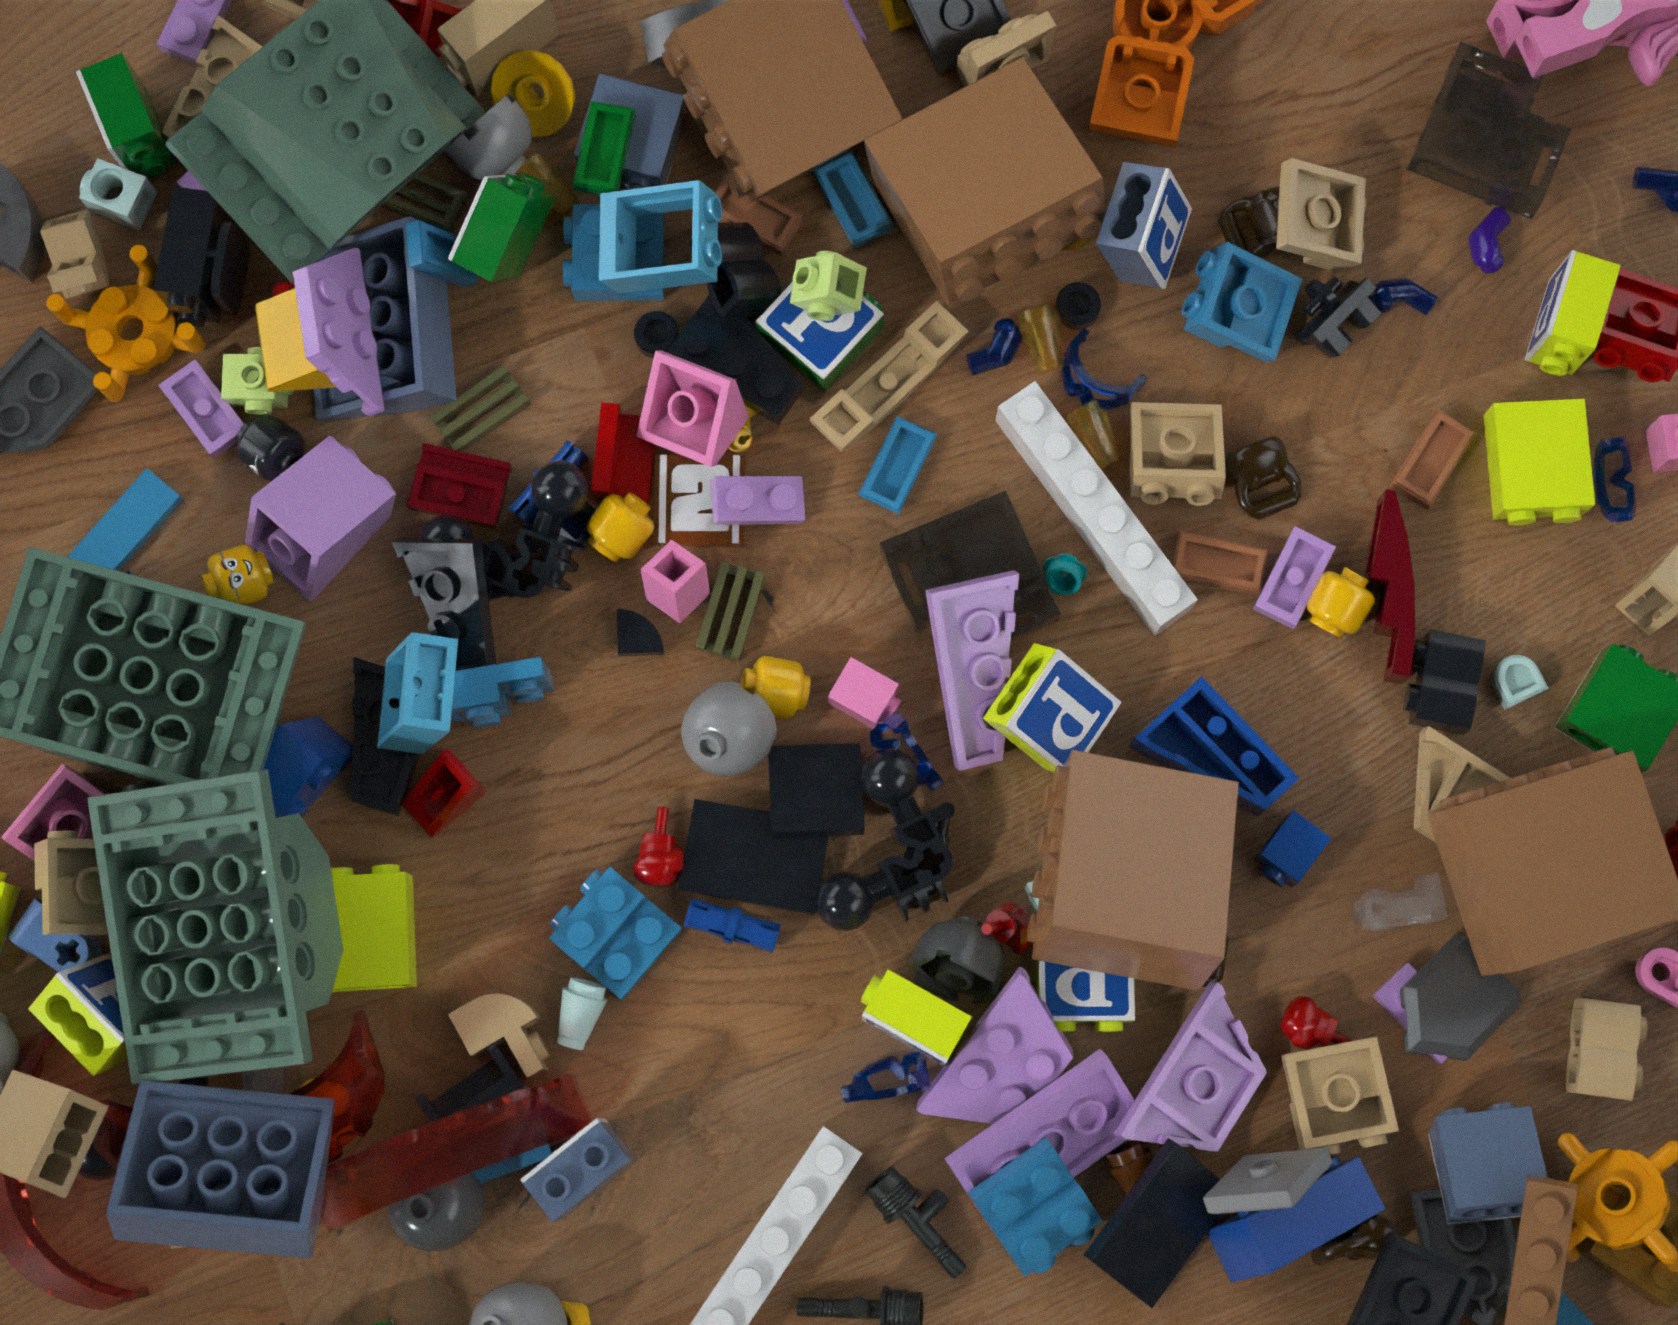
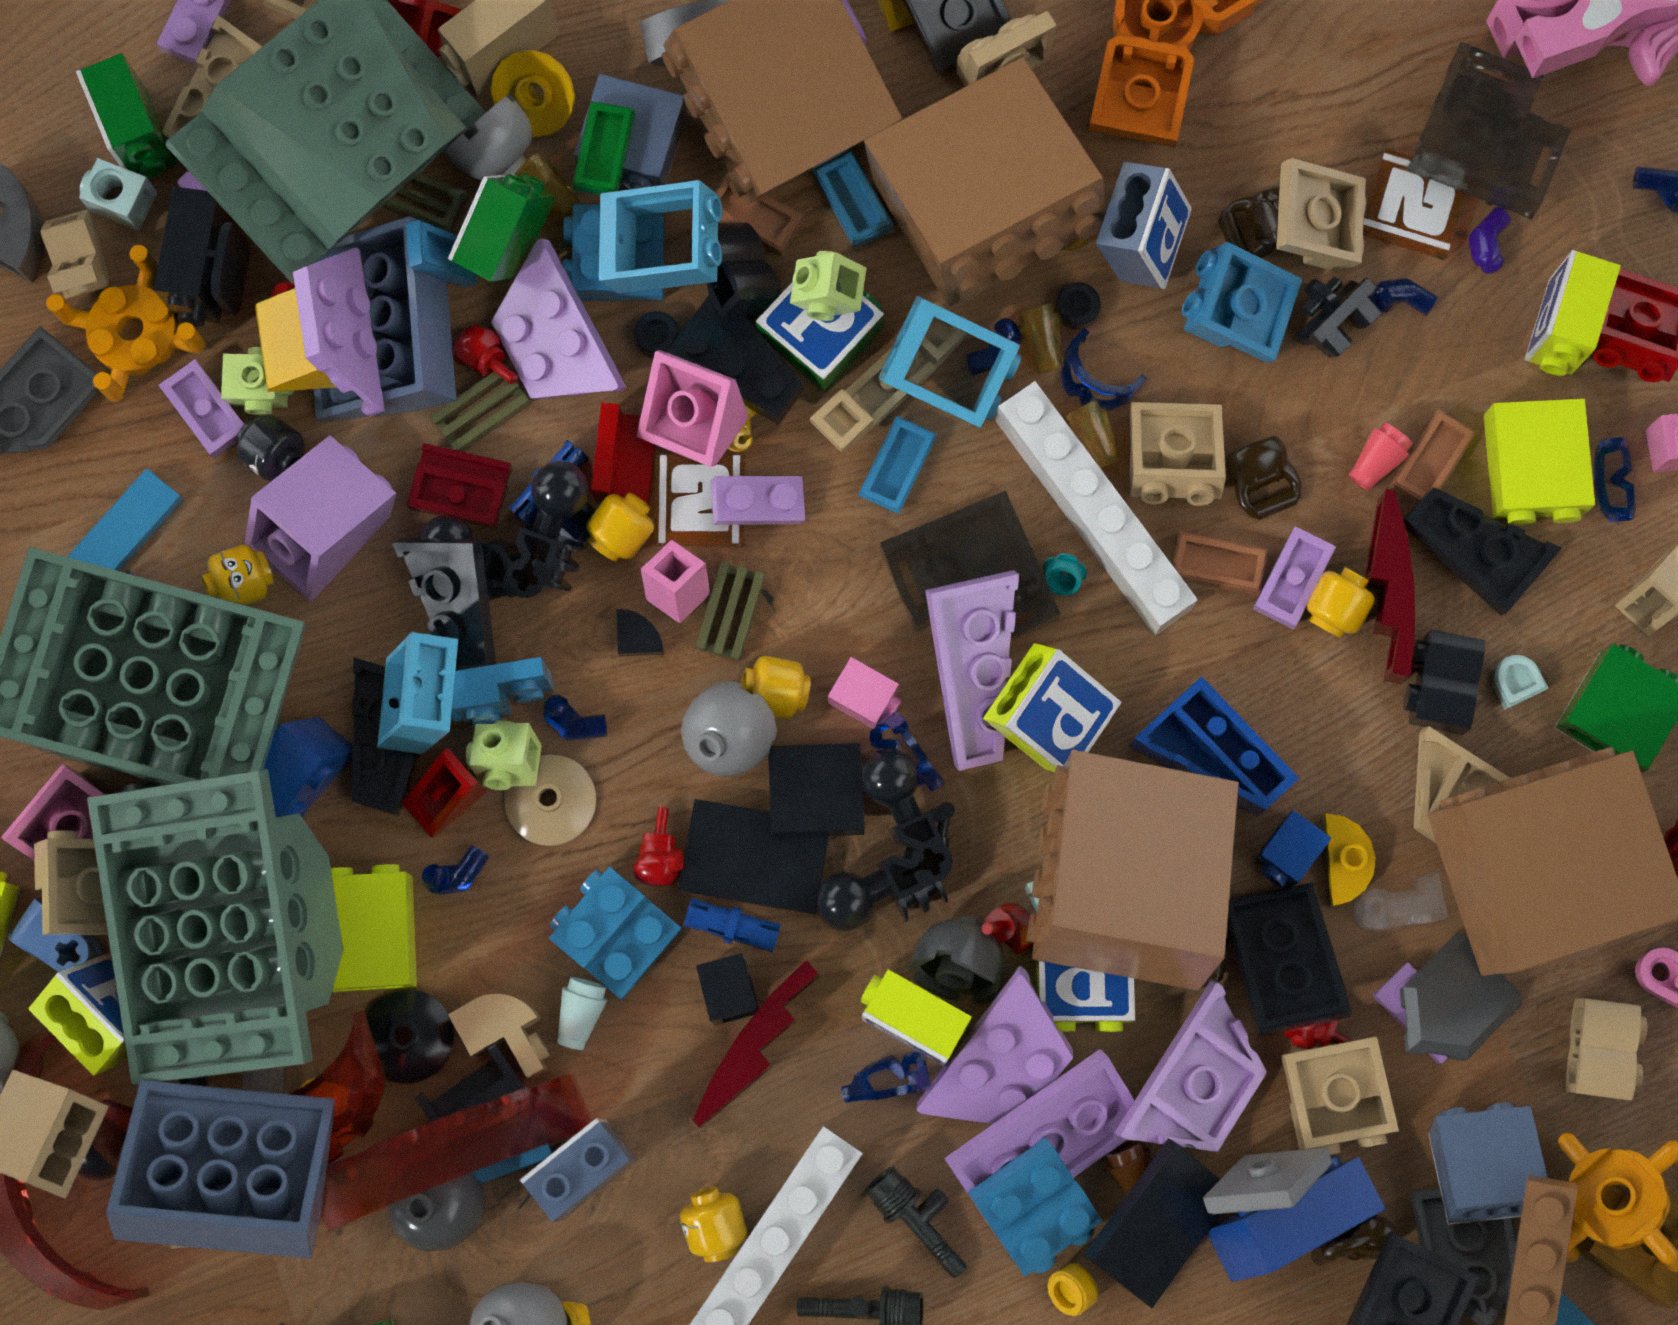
none -> black dish [360,989,454,1084]
none -> clear blue arm [421,844,490,895]
none -> red piece [452,325,518,385]
none -> yellowish green brick [466,720,542,790]
none -> lavender wing [491,239,627,400]
none -> tan dish [504,754,597,846]
none -> clear blue arm [543,695,608,741]
none -> yellow head [679,1186,748,1262]
none -> dark red slope [692,960,820,1128]
none -> black panel [696,953,759,1026]
none -> medium azure window [878,296,1021,428]
none -> yellow tile [1047,1263,1099,1316]
none -> black tile [1227,882,1352,1037]
none -> yellow plate [1323,813,1376,907]
none -> coral cone [1348,422,1413,492]
none -> tile [1363,149,1471,260]
none -> black wing [1403,487,1562,616]

